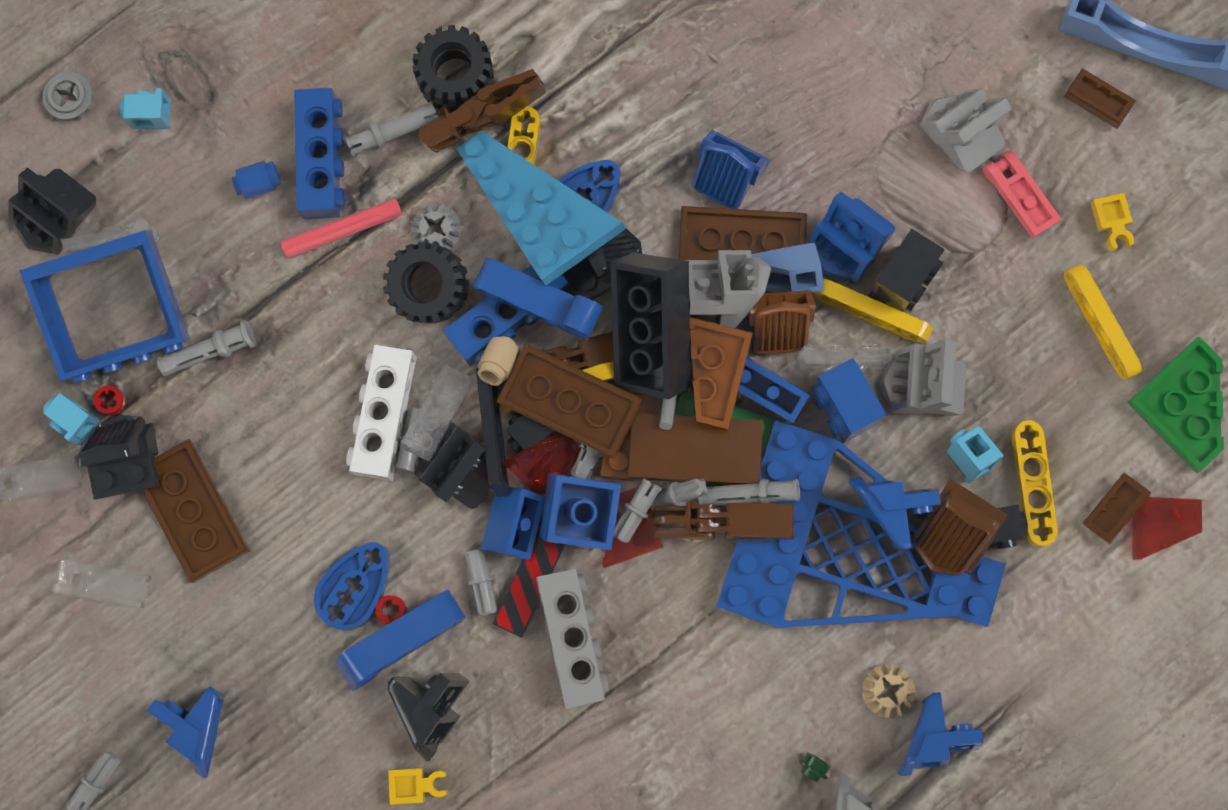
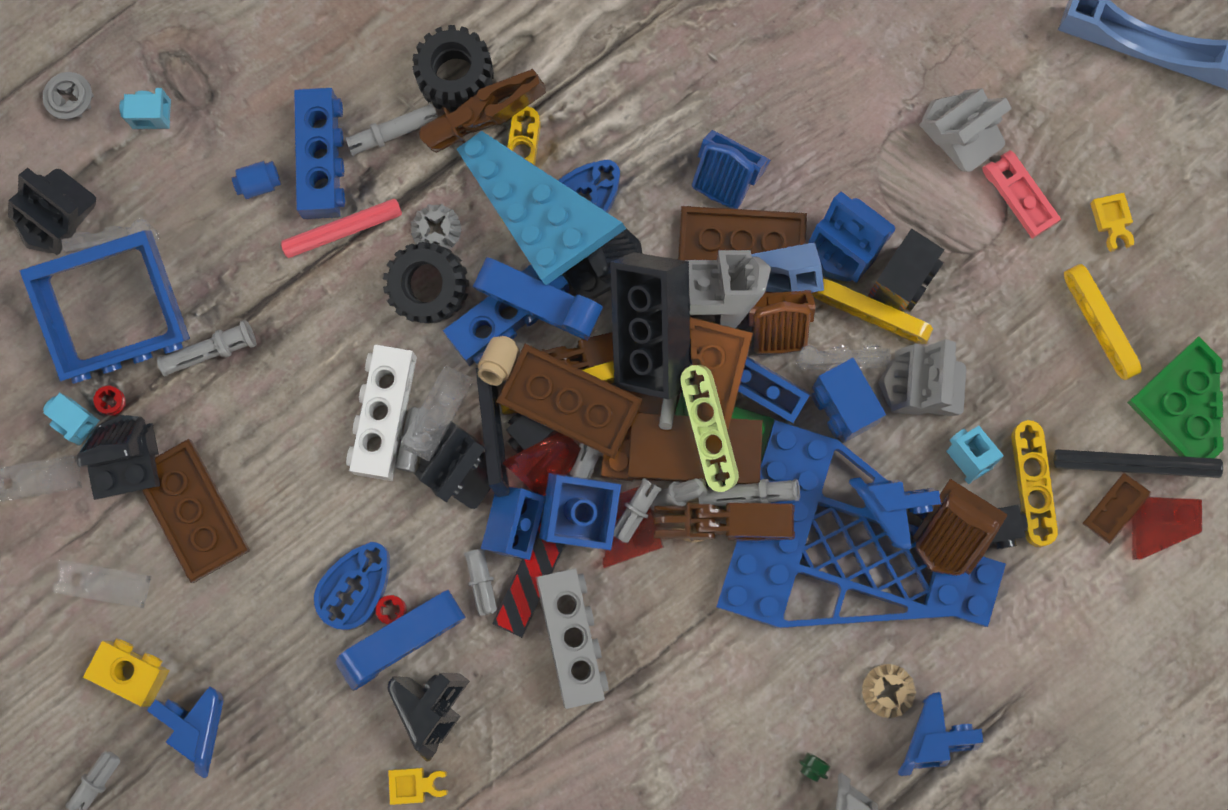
reddish brown plate [1063,68,1136,129] -> none
none -> yellow brick [83,638,170,707]
none -> yellowish green beam [680,365,739,492]
none -> black axle [1053,449,1223,478]

